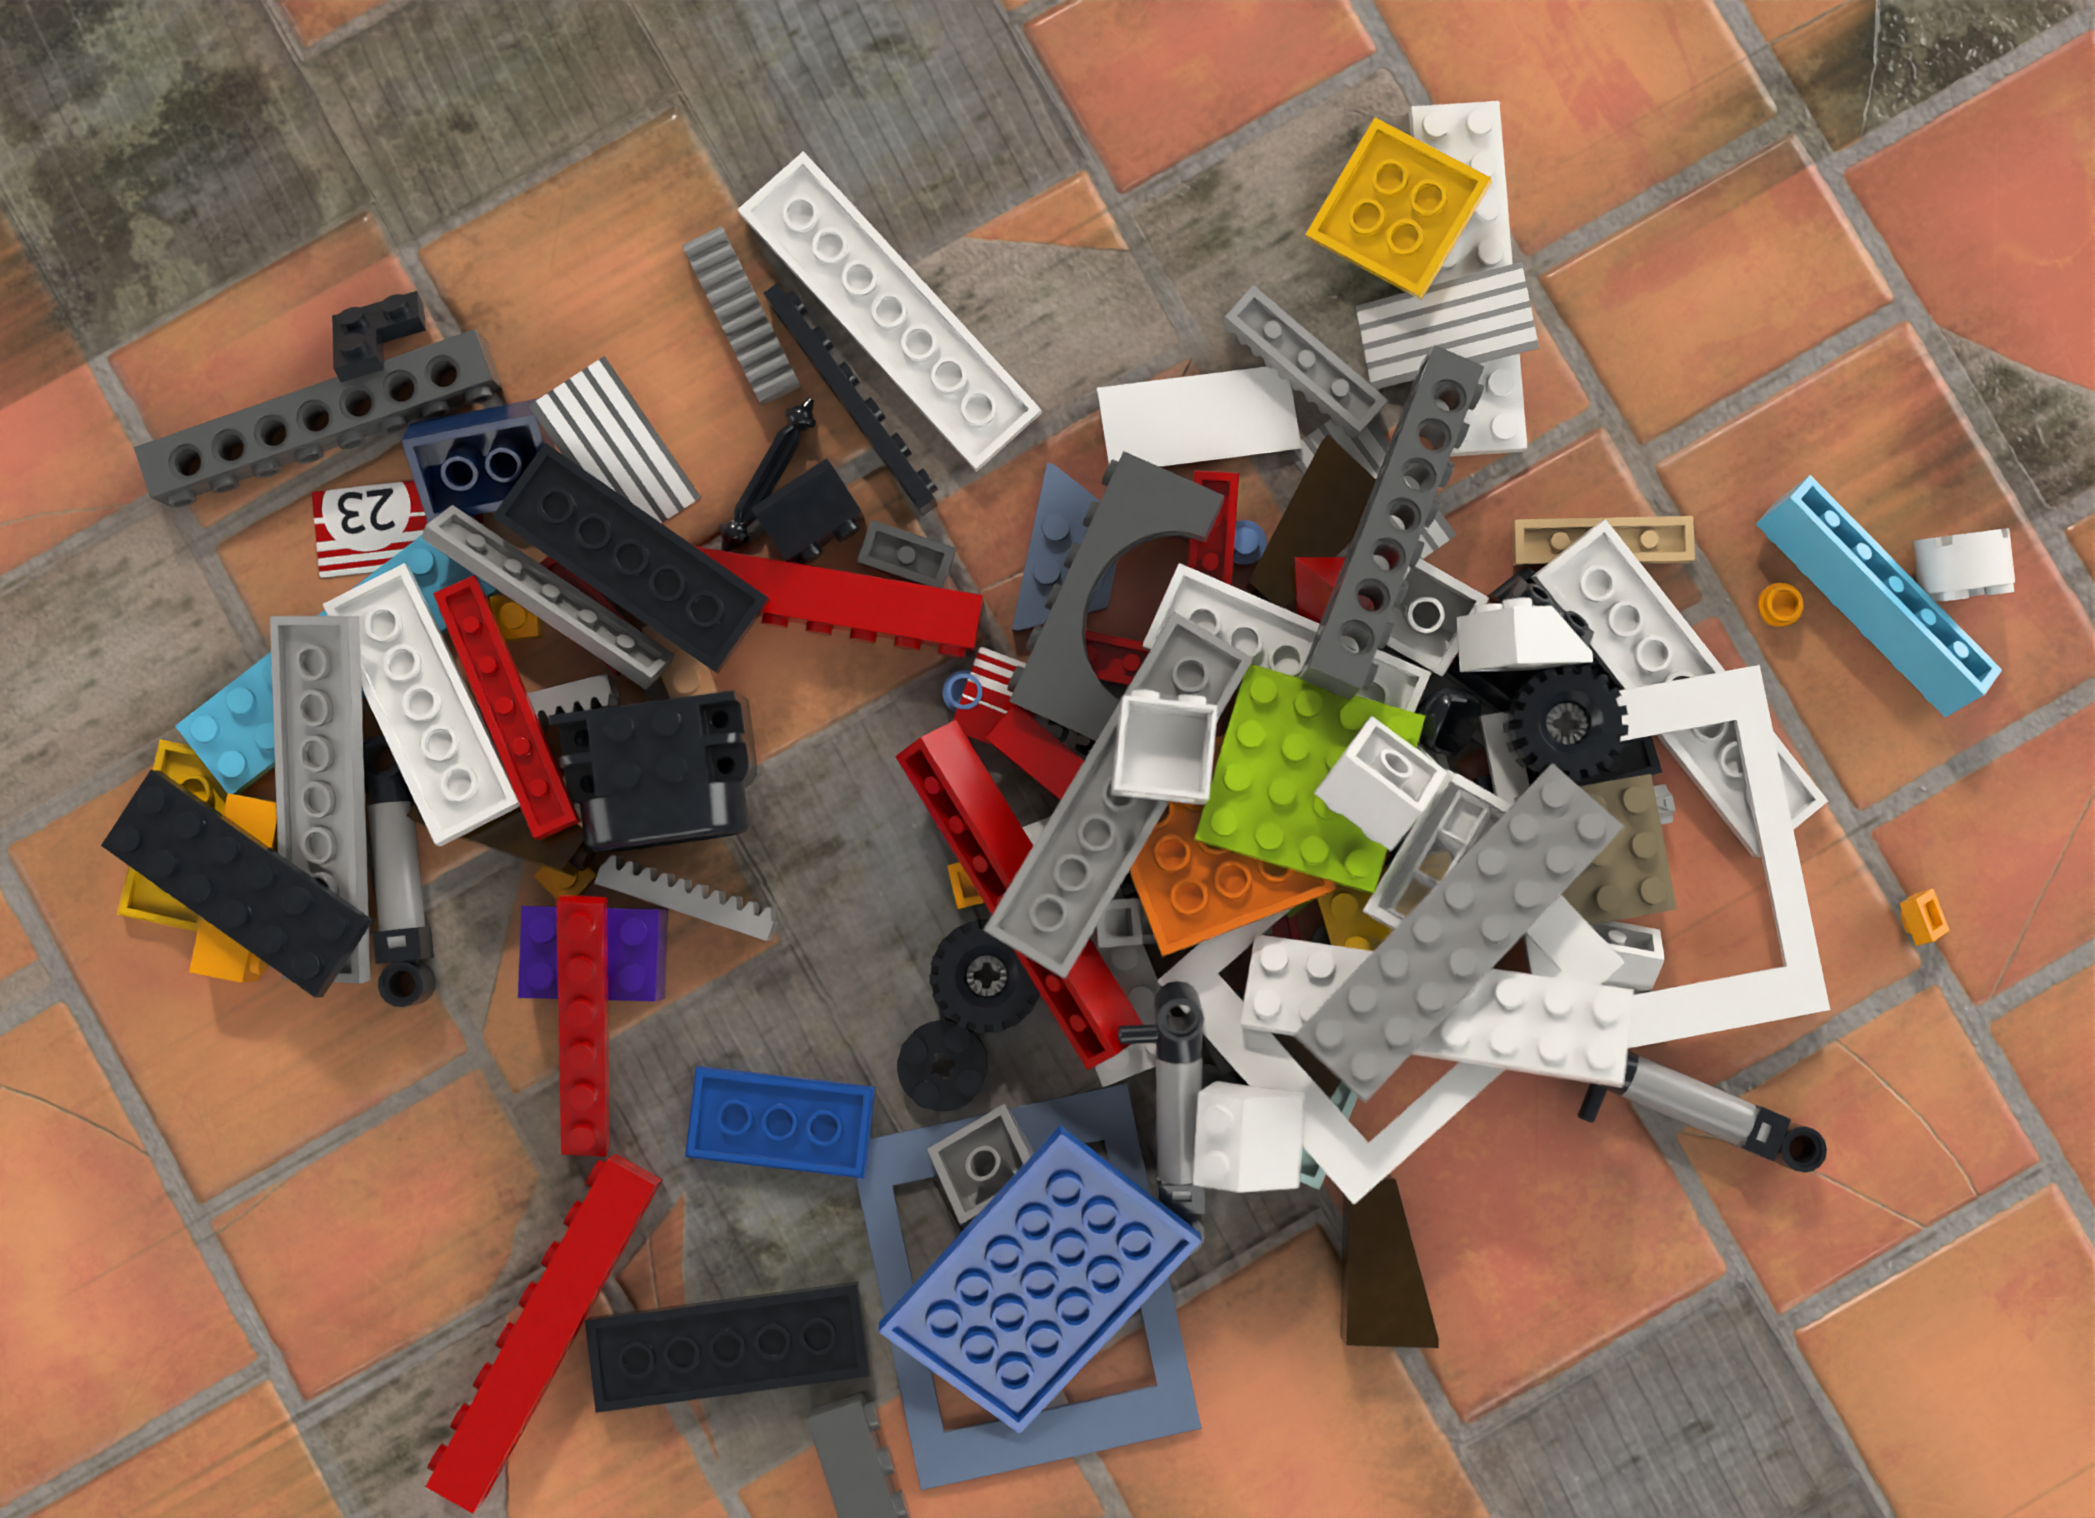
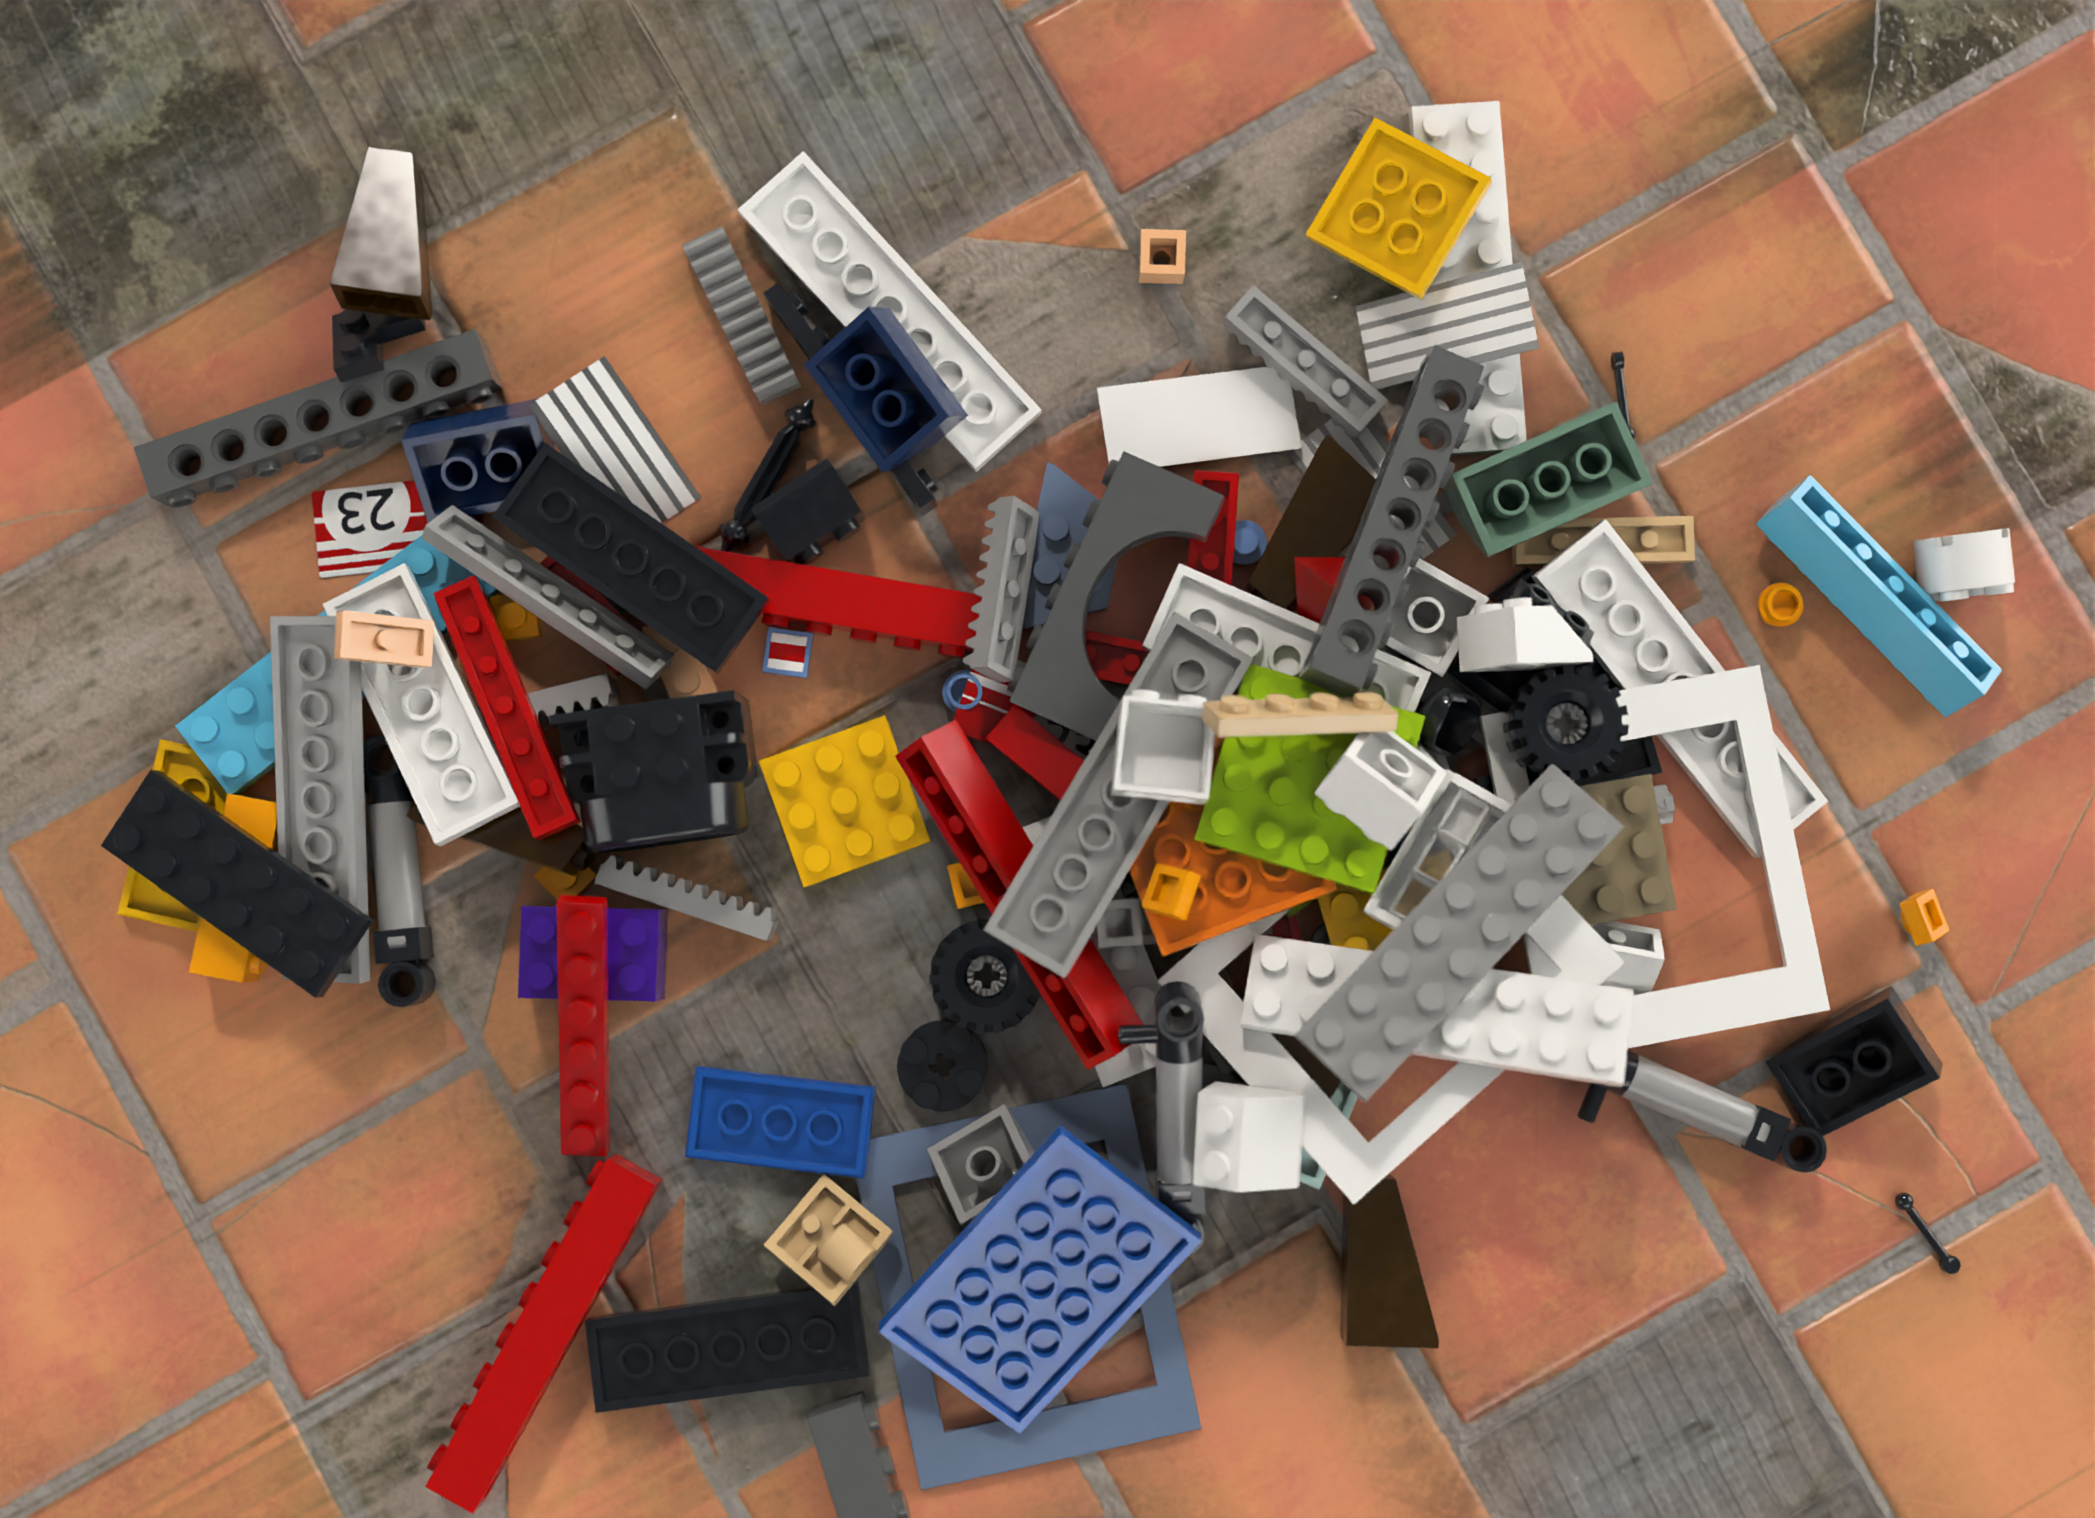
dark grey plate [857,520,957,588] -> none
none -> slope [330,147,432,321]
none -> light nougat plate [334,610,434,668]
none -> yellow plate [759,715,932,888]
none -> tile [762,627,814,679]
none -> tan plate [764,1174,894,1306]
none -> dark blue slope [804,307,968,473]
none -> light grey gear [963,496,1040,683]
none -> light nougat plate [1139,229,1186,284]
none -> light orange plate [1141,863,1201,921]
none -> tan plate [1202,692,1399,737]
none -> sand green slope [1443,401,1653,558]
none -> black hinge [1611,352,1636,440]
none -> black slope [1766,986,1943,1137]
none -> black hinge [1895,1192,1960,1274]

